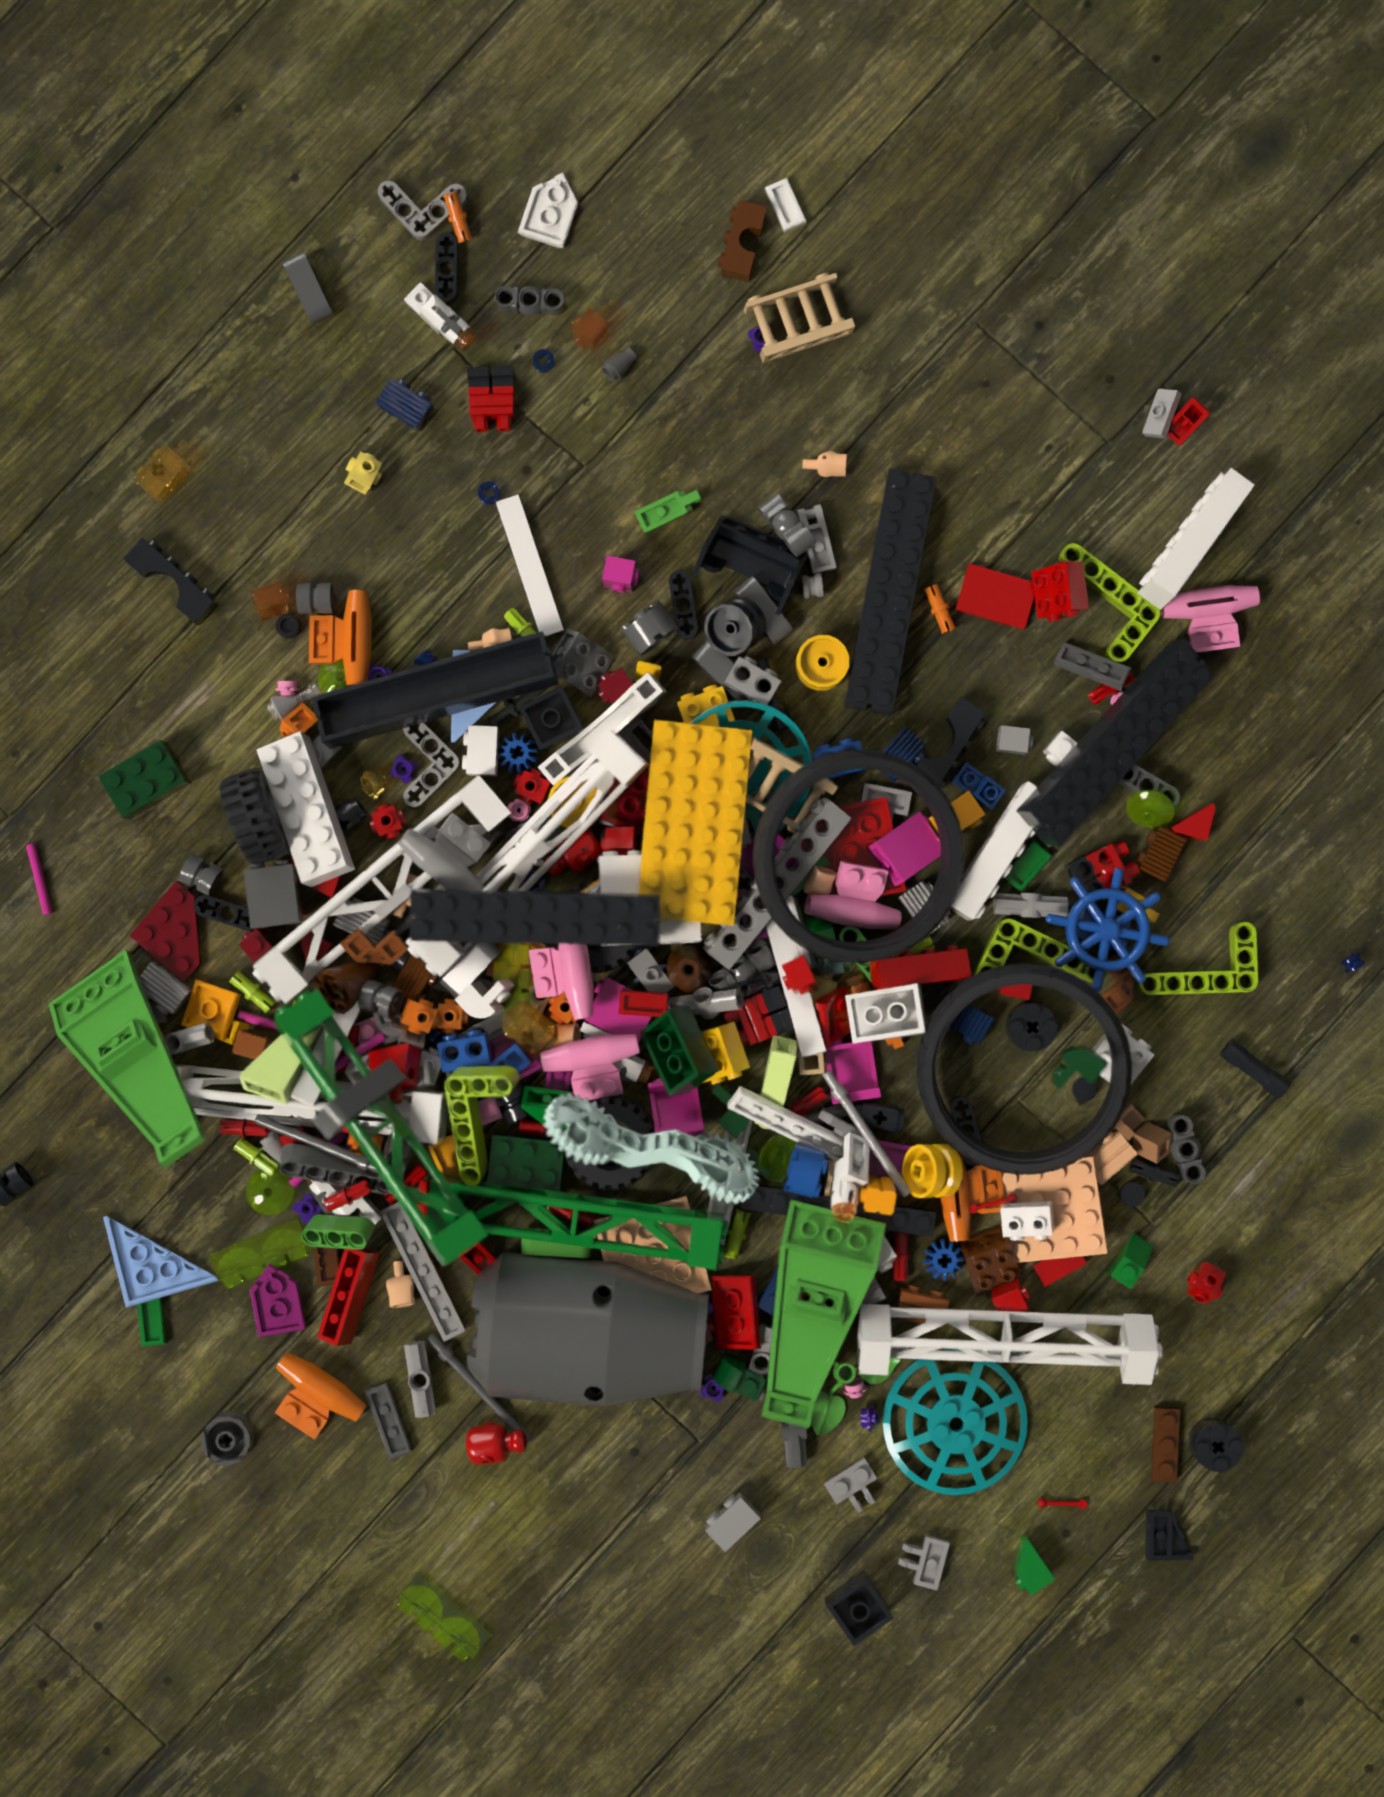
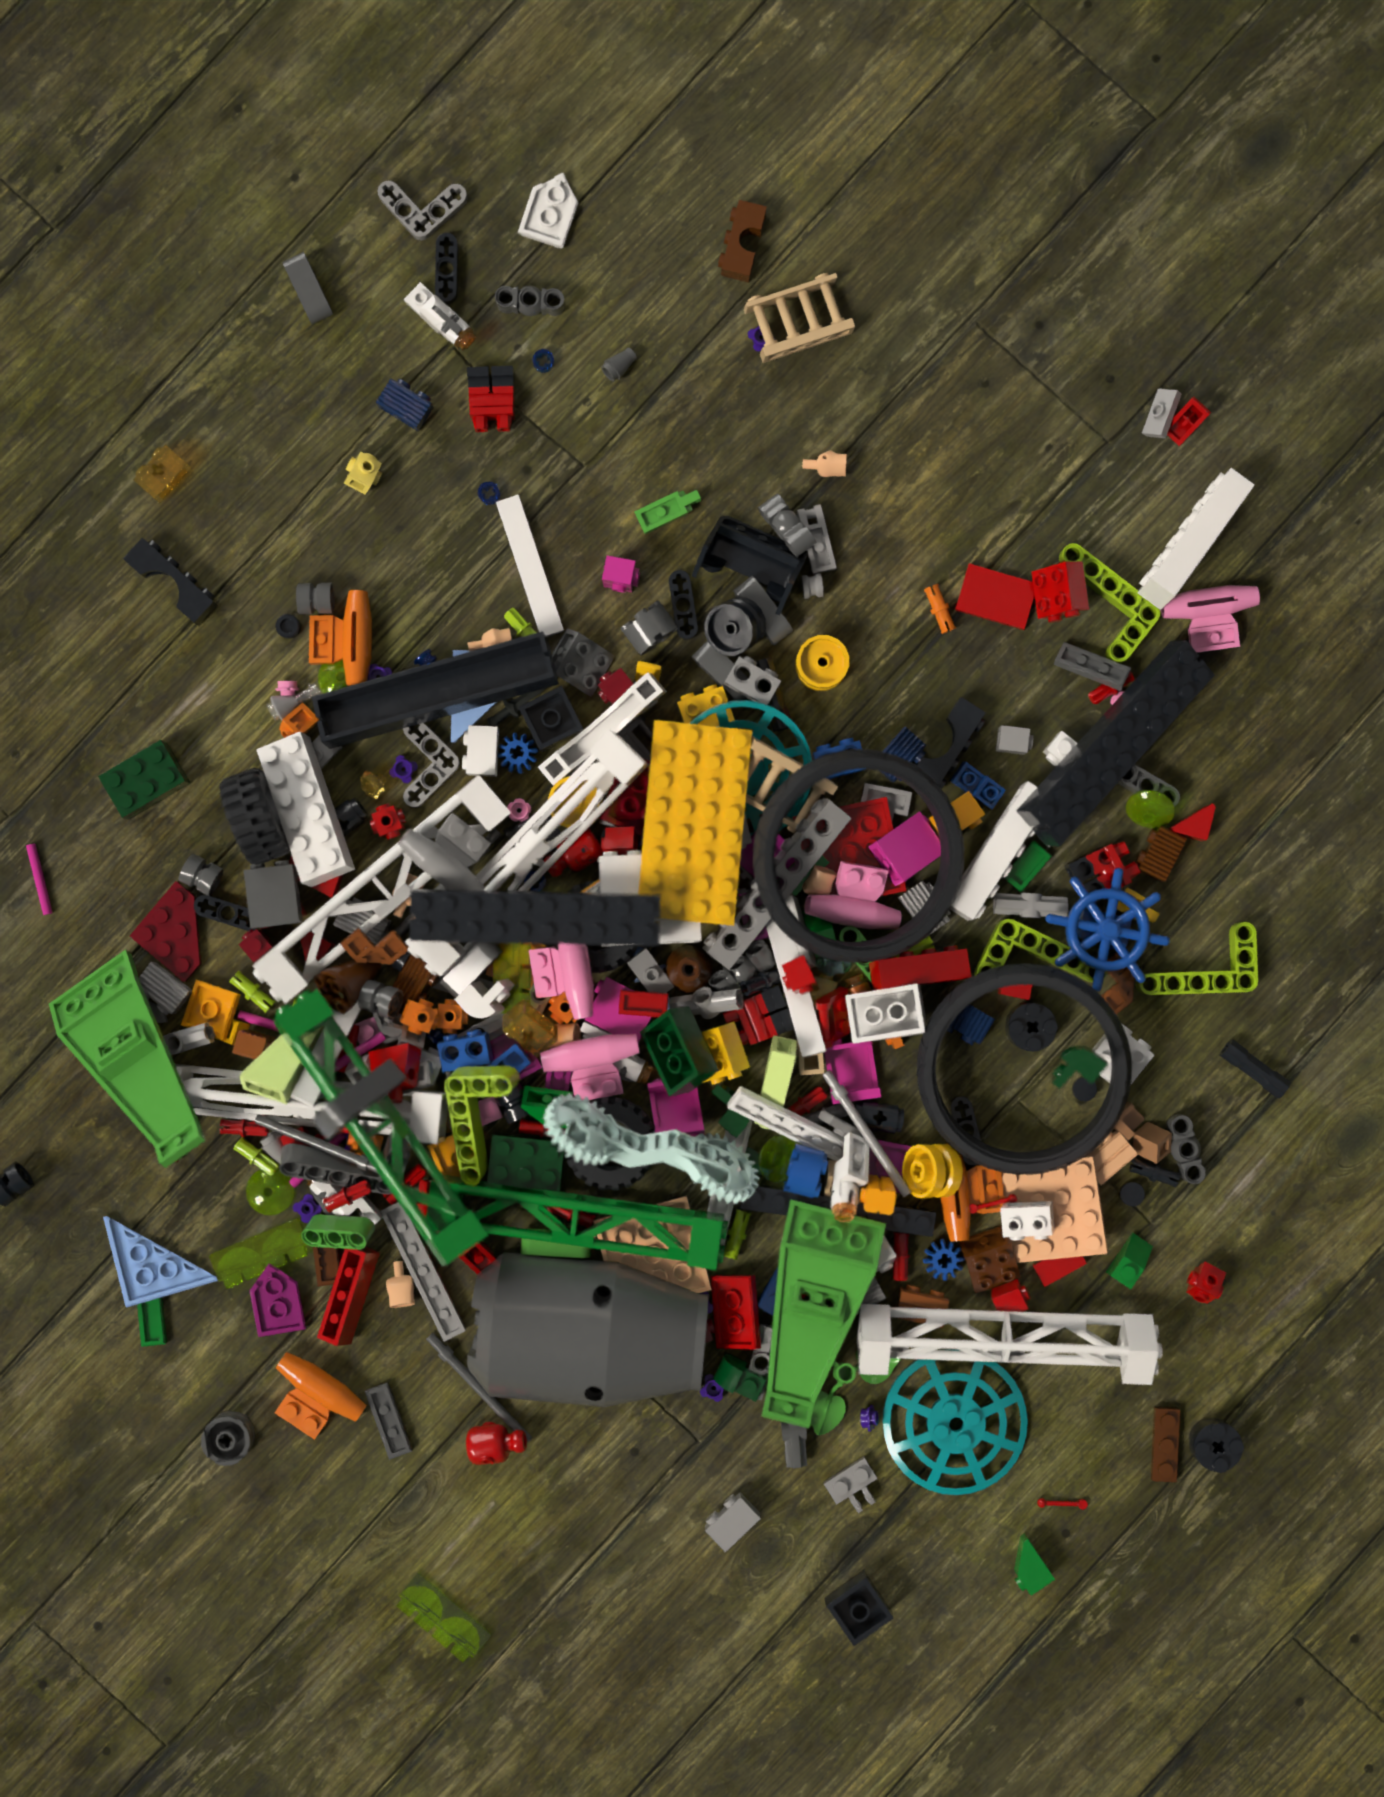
clear orange brick [251,581,291,622] -> none
light grey piece [404,1341,437,1418] -> none
orange pin [443,191,472,243] -> none
red brick [513,768,552,805] -> none
clear orange brick [571,308,609,351] -> none
white tile [765,178,806,233] -> none
bright pink plate [843,1377,867,1398] -> none
black piece [844,468,937,716] -> none
light grey hinge [898,1535,950,1590] -> none
black wing [1145,1509,1193,1561] -> none
clear blue bush [1340,952,1365,973] -> none

